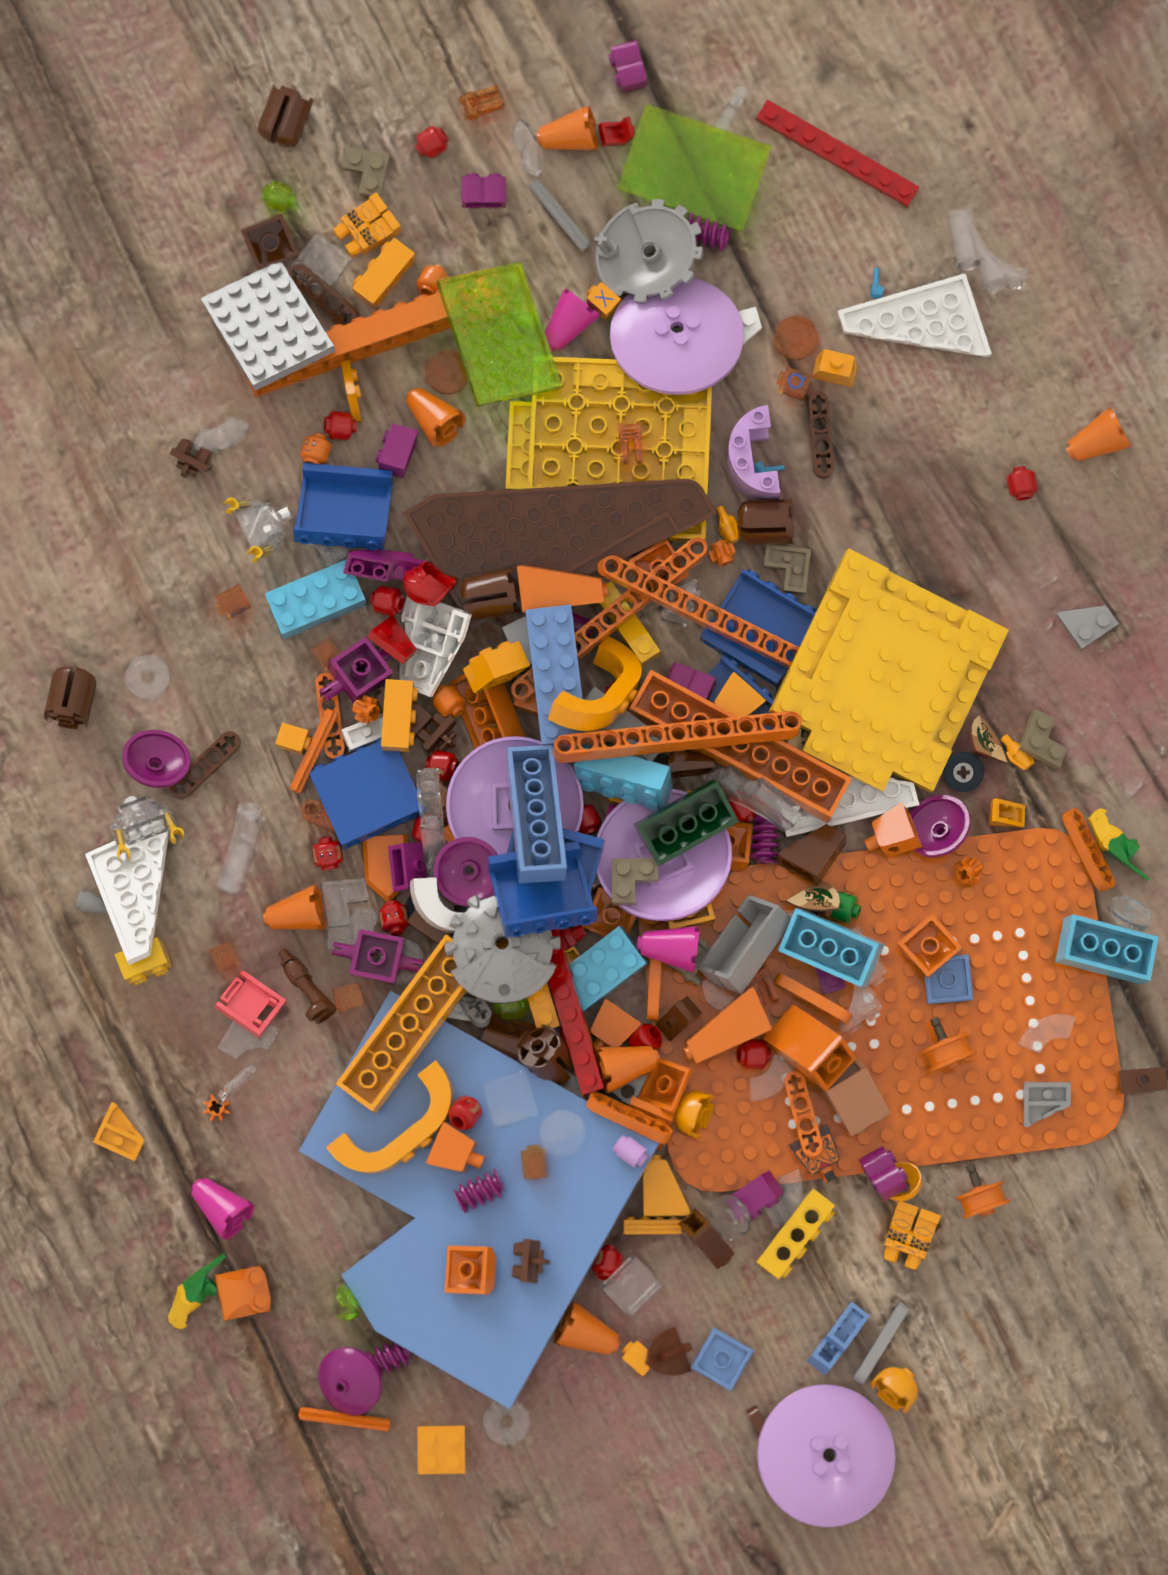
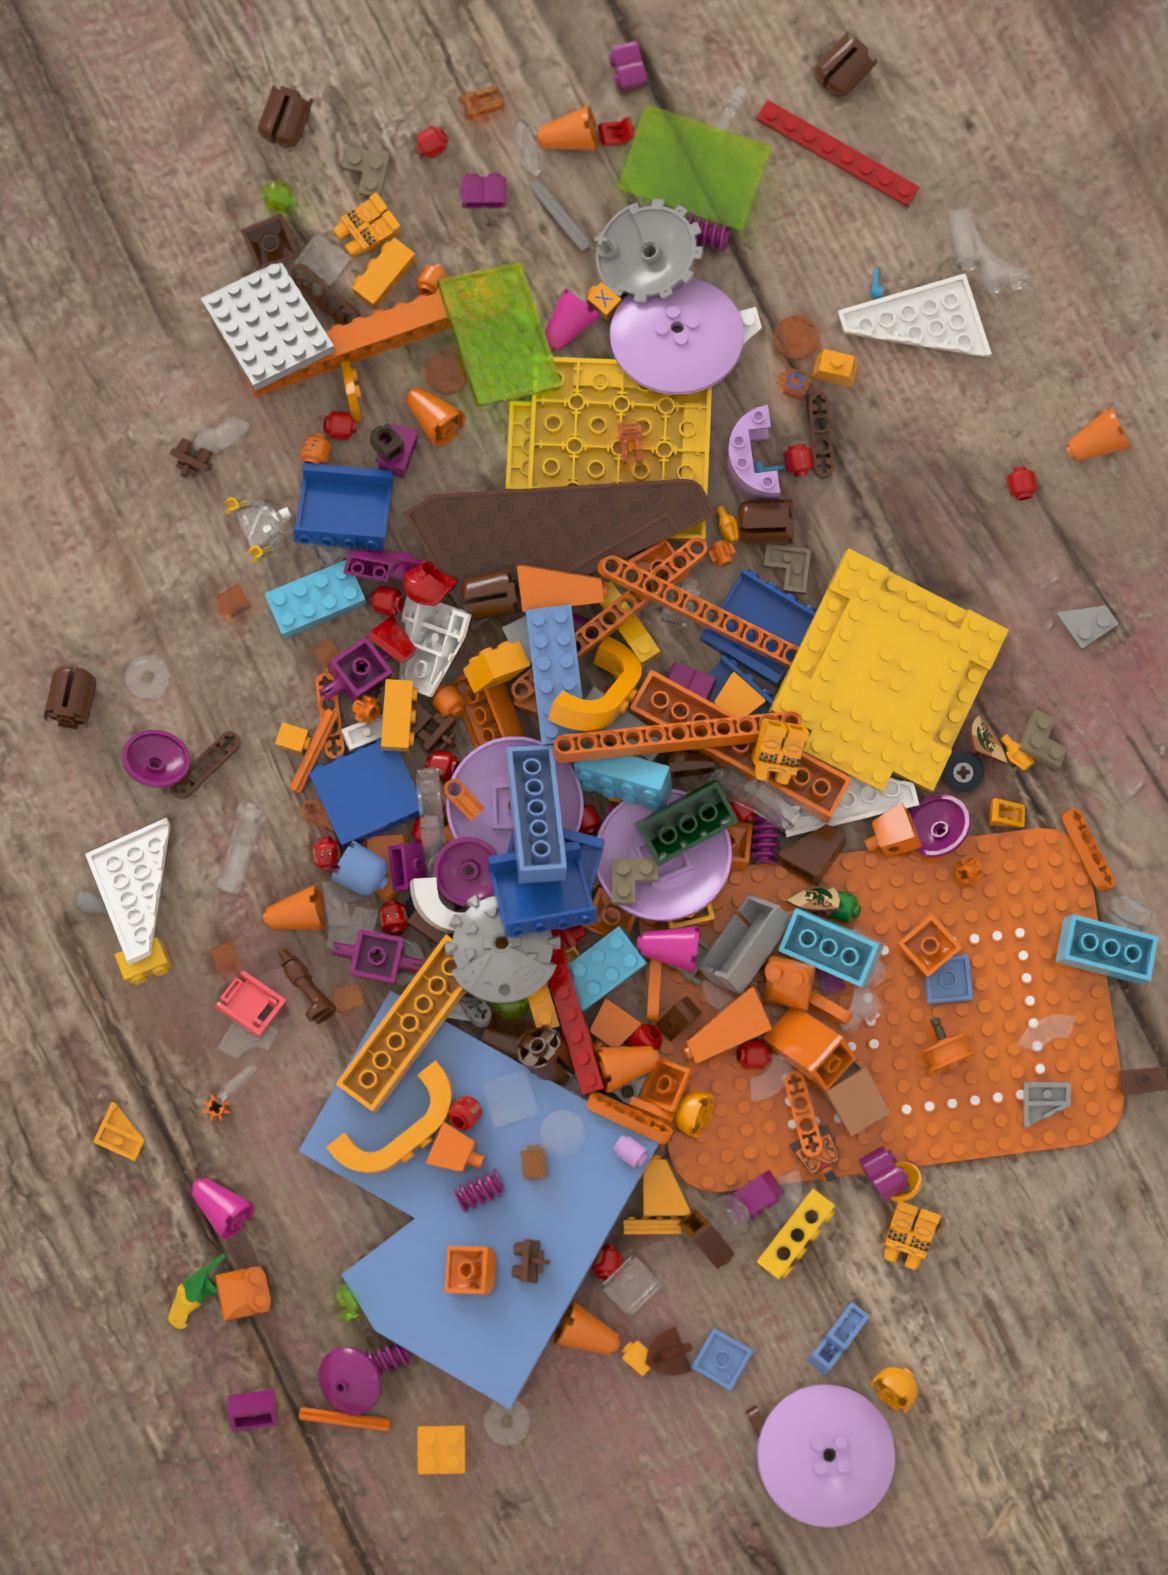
clear torso [112,796,184,863] -> none
light grey beam [852,1302,910,1385] -> none
orange wheel [955,1163,1011,1219] -> none
animal [1088,809,1149,881] -> none
none -> magenta brick [228,1389,278,1432]
none -> medium blue cylinder [331,840,389,897]
none -> dark brown brick [370,423,404,464]
none -> orange piece [443,779,485,821]
none -> light orange hips [752,718,810,785]
none -> orange slope [764,955,816,1011]
none -> red head [783,444,814,477]
none -> reddish brown cylinder [814,32,878,97]

